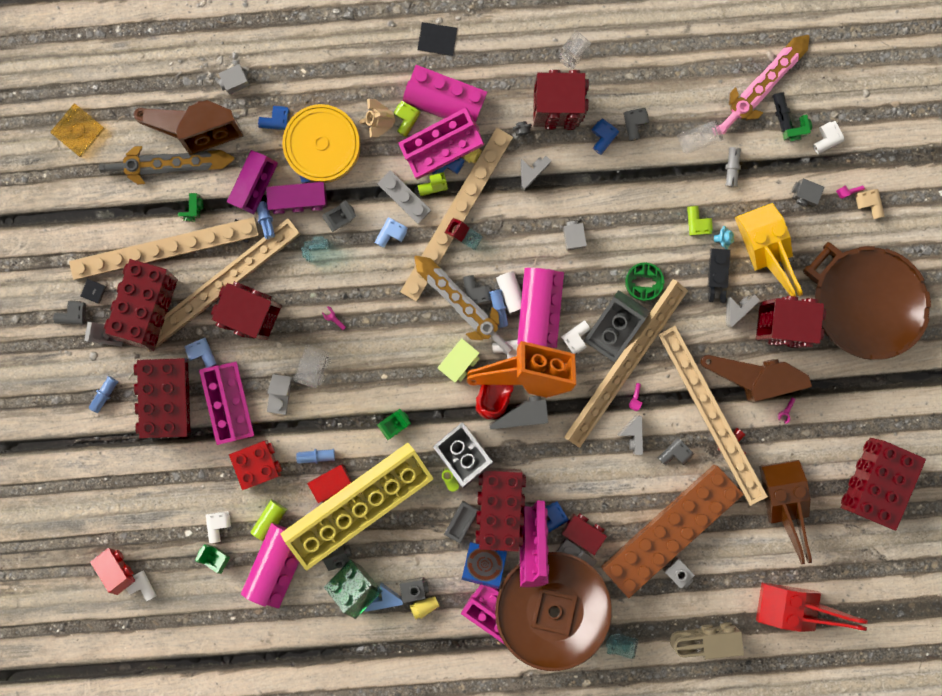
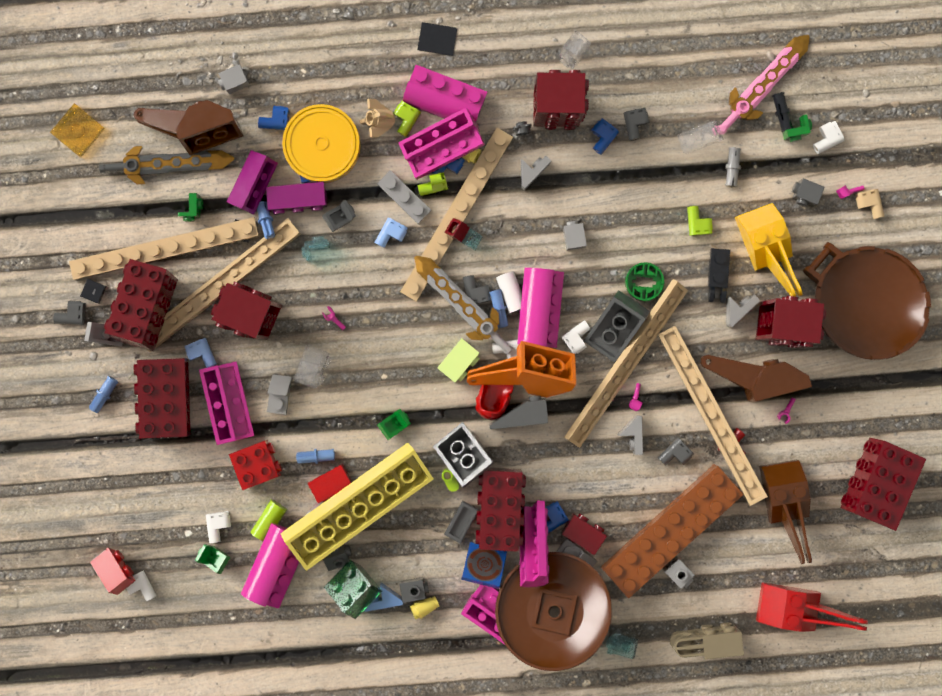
medium azure plant [714,226,734,249] -> none

